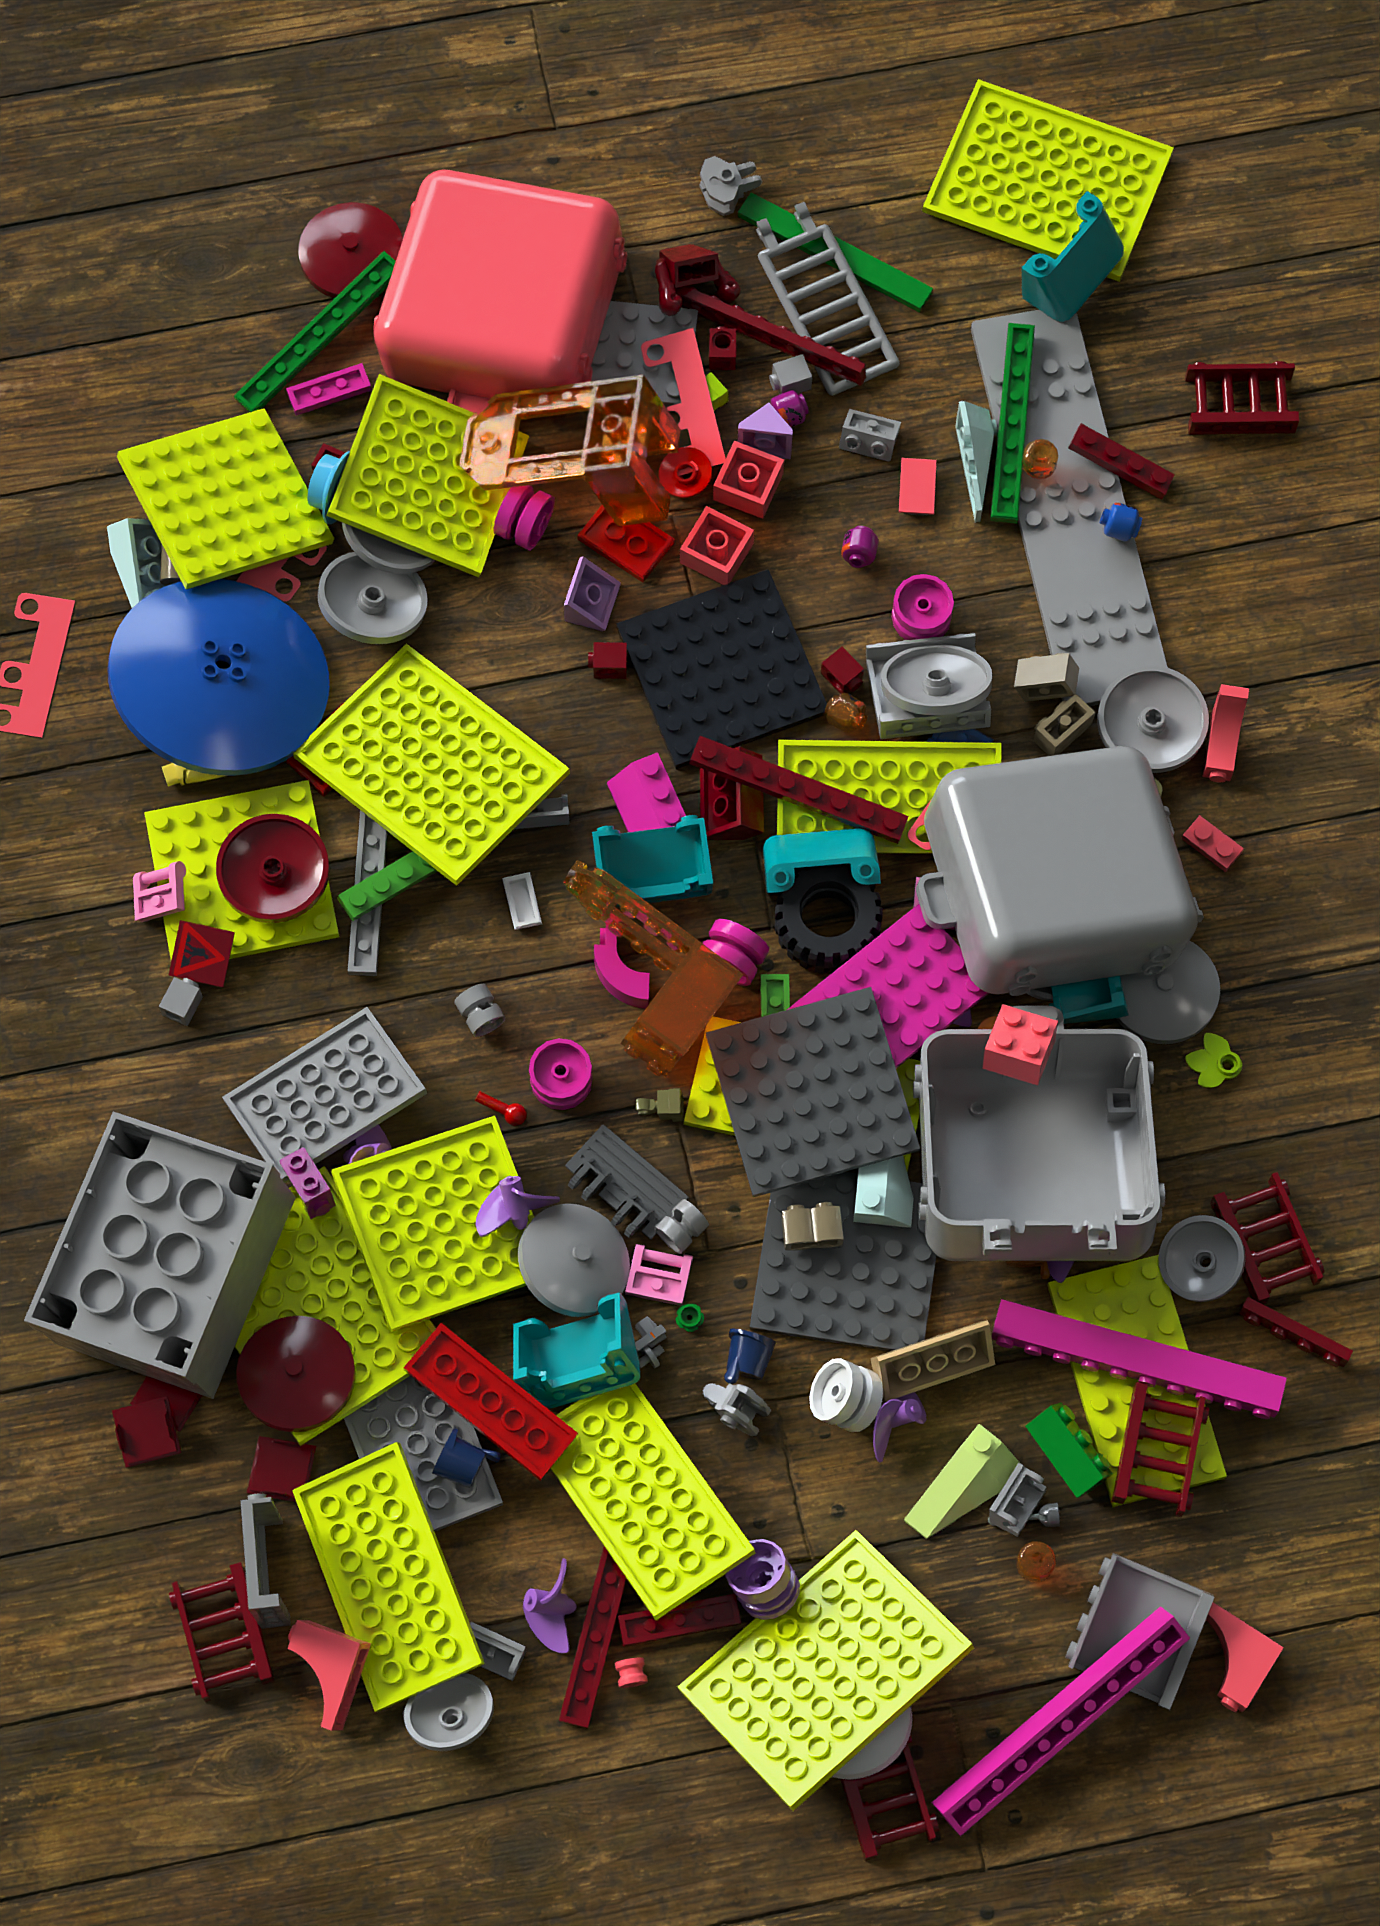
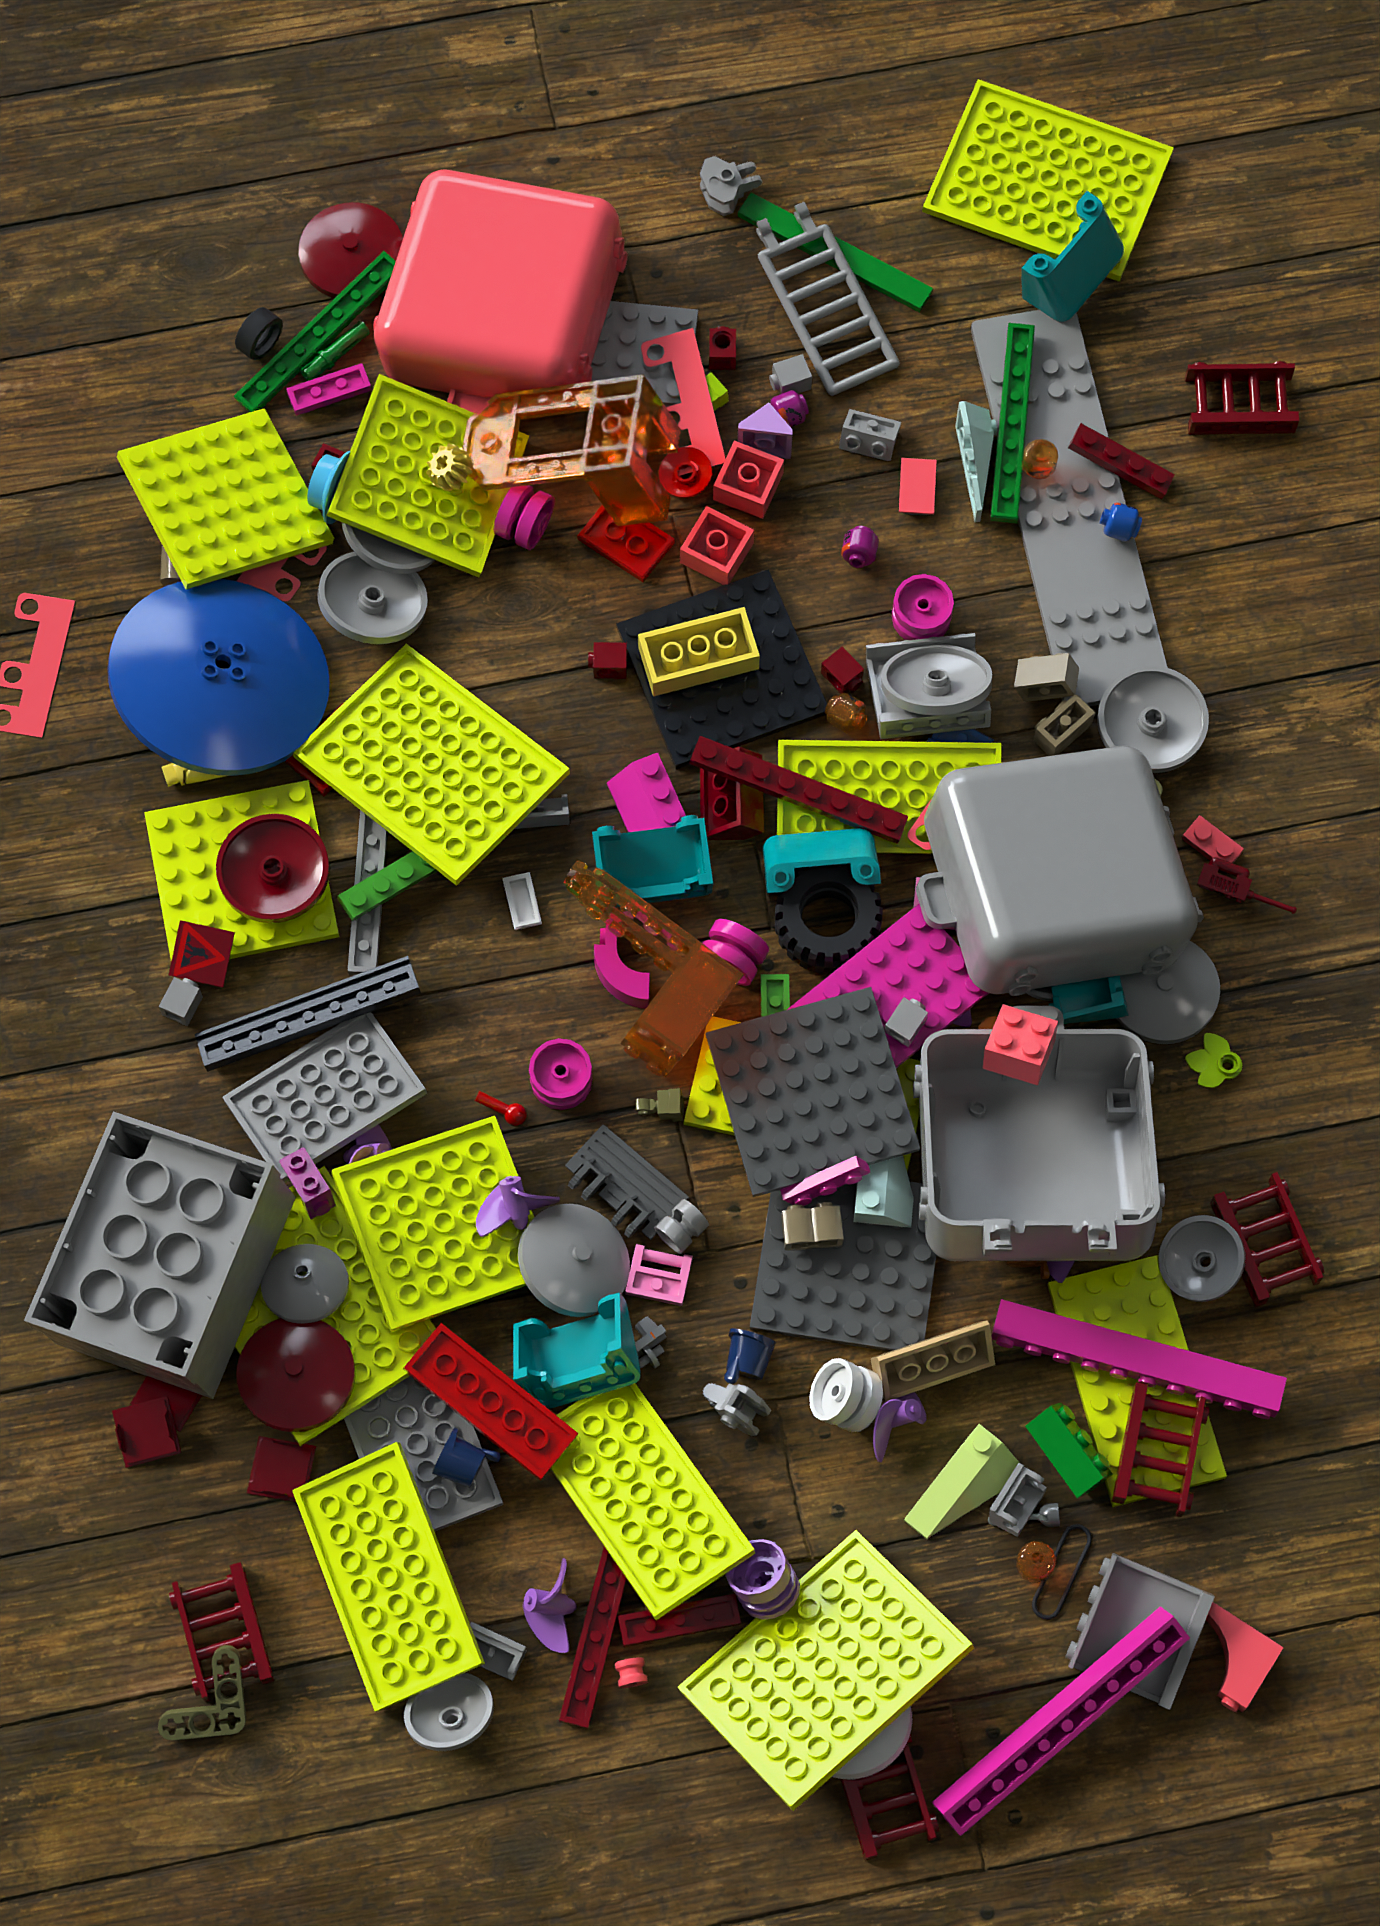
light aqua wedge [107,518,165,608] -> none
bright pink plate [133,861,186,922] -> none
light grey panel [241,1494,291,1629] -> none
coral arch [287,1620,371,1731] -> none
light grey wheel [454,984,506,1037] -> none
lavender slope [564,557,621,631] -> none
dark red torso [655,244,741,316] -> none
dark red plate [675,285,866,386] -> none
green plate [676,1303,704,1332] -> none
coral arch [1203,684,1249,782] -> none
dark red plate [1239,1297,1353,1367] -> none
none -> olive beam [158,1645,246,1740]
none -> plate [195,956,421,1072]
none -> black tyre [235,307,283,361]
none -> light grey dish [261,1244,349,1323]
none -> green pin [300,320,370,381]
none -> light yellow gear [426,443,473,492]
none -> light yellow brick [638,607,760,696]
none -> dark pink plate [780,1156,871,1206]
none -> light grey brick [884,997,928,1047]
none -> black piece [1032,1524,1092,1620]
none -> dark red piece [1197,857,1297,914]

